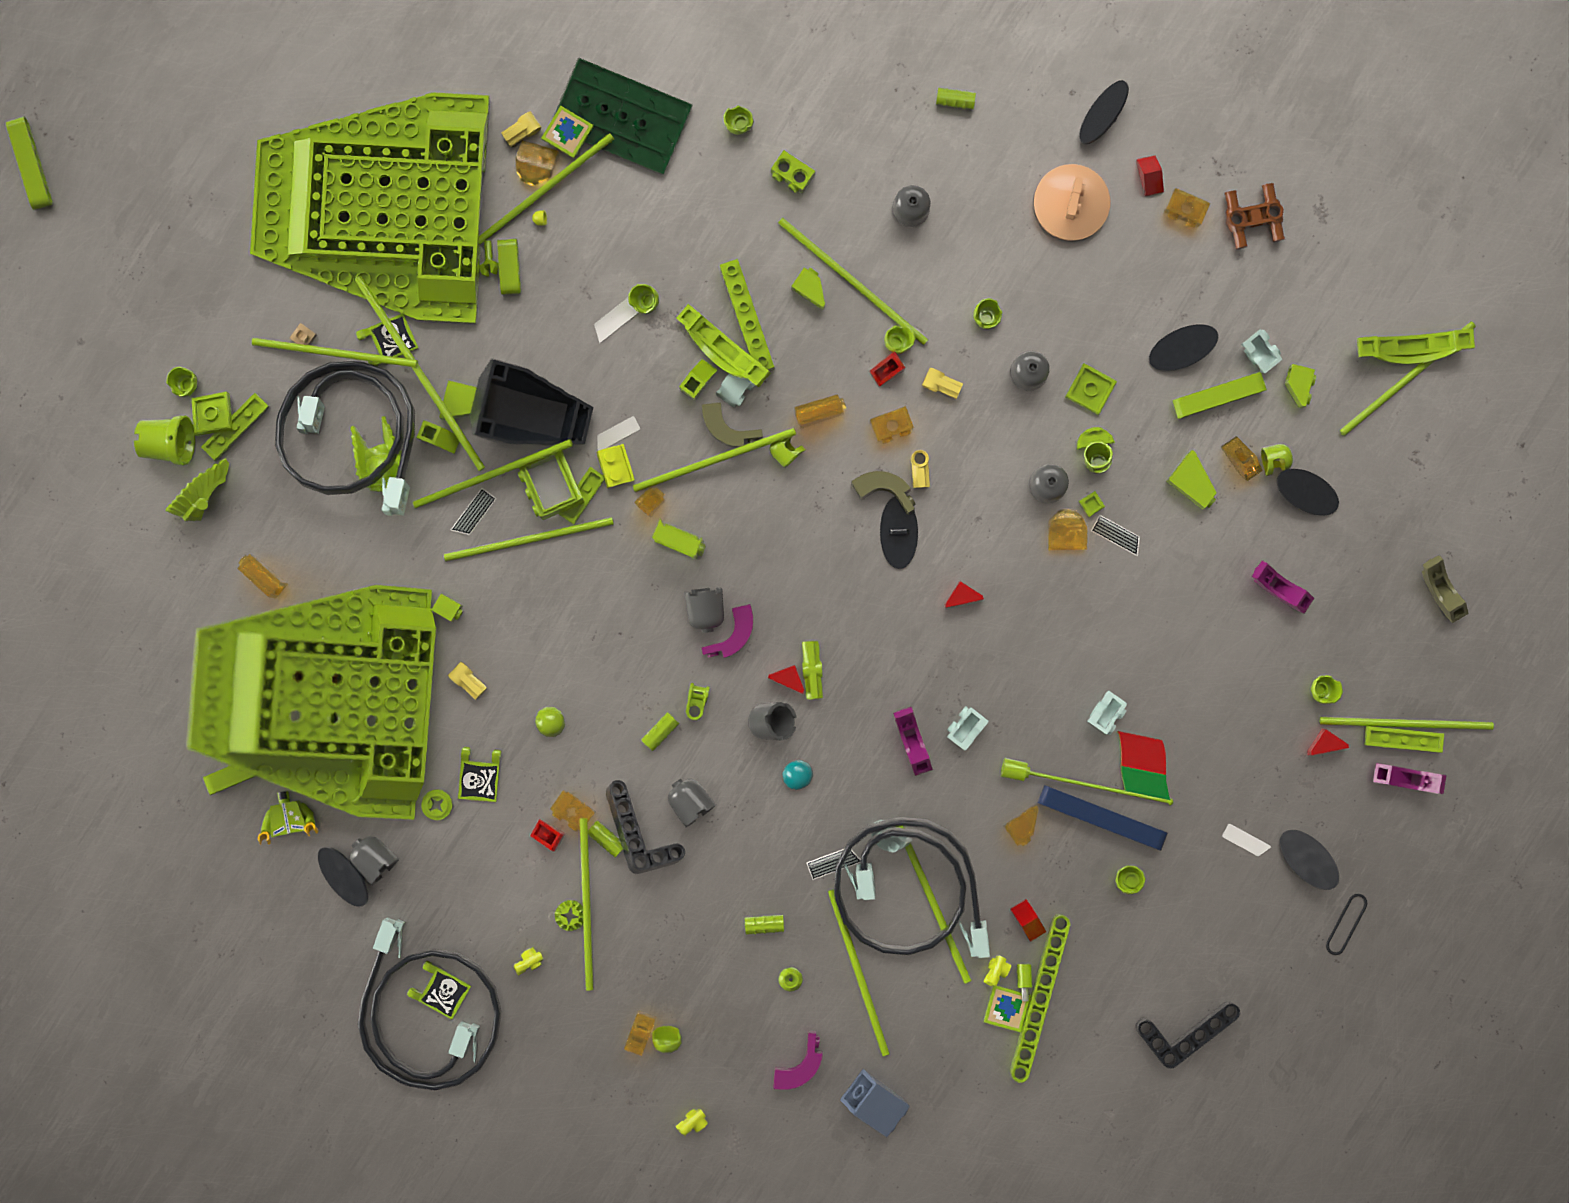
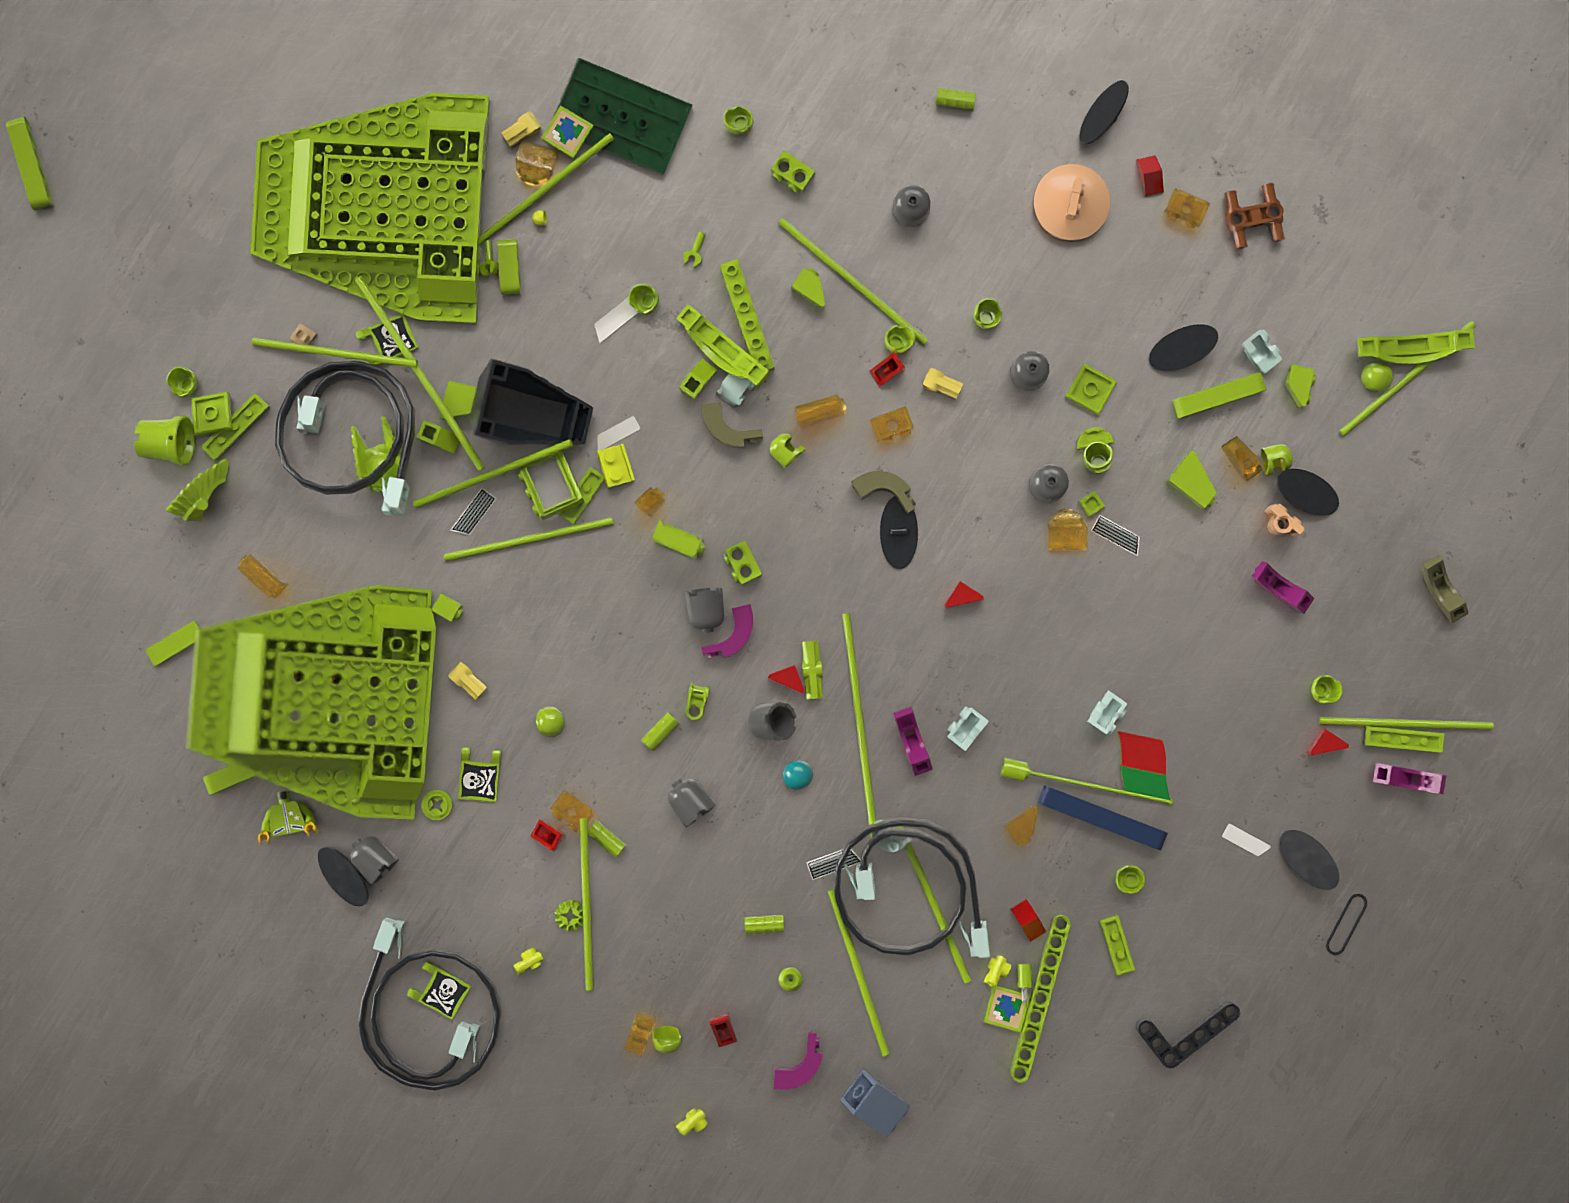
black beam [606,780,685,874] -> none
lime piece [633,428,797,492] -> none
light yellow piece [910,450,930,488] -> none
none -> lime tile [145,620,200,667]
none -> lime bar [683,231,706,268]
none -> red slope [709,1013,737,1047]
none -> lime brick [723,540,762,585]
none -> lime piece [842,613,876,838]
none -> lime tile [1099,915,1136,976]
none -> light nougat plate [1264,504,1305,537]
none -> lime hair [1361,362,1393,391]

